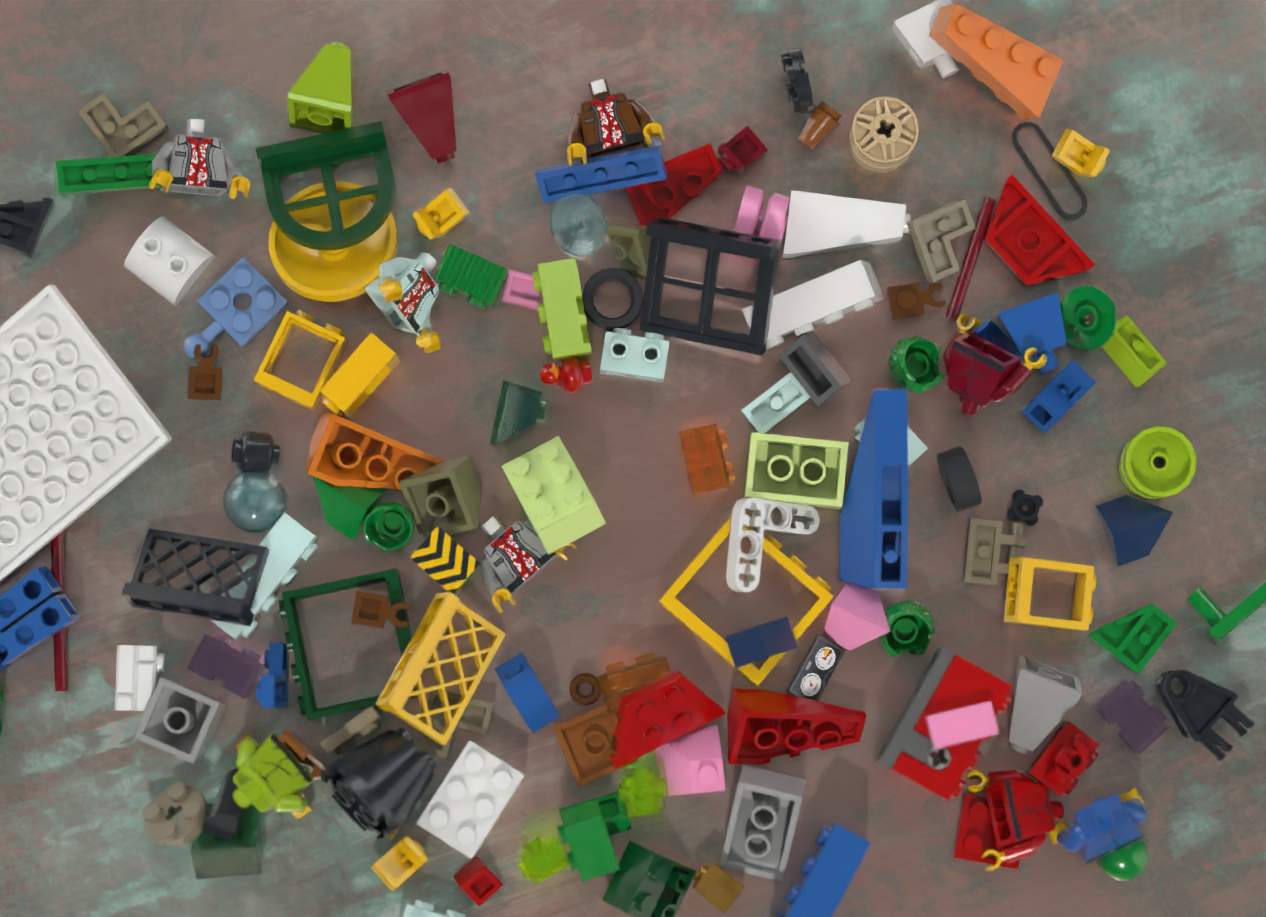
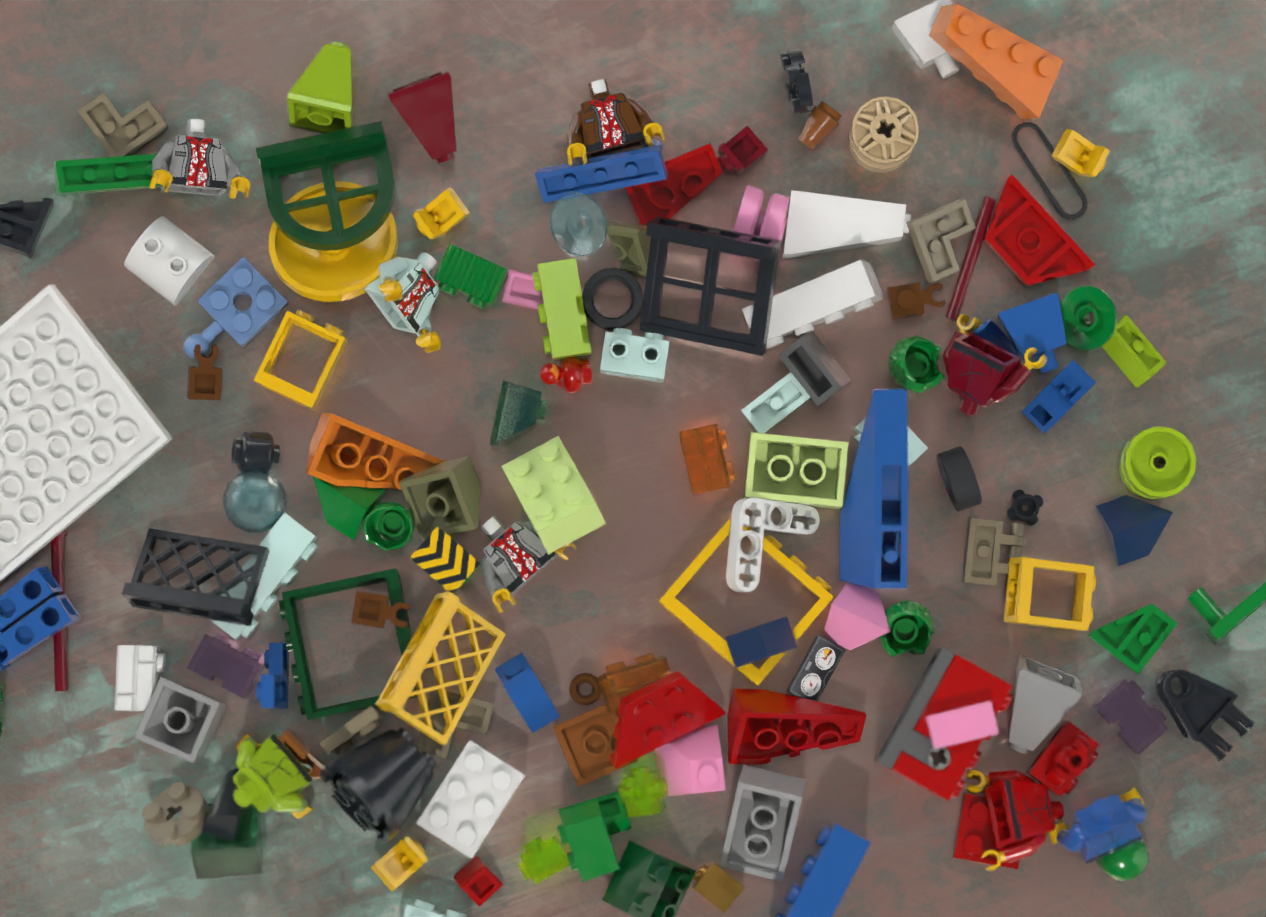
yellow window [320,332,400,419] -> none

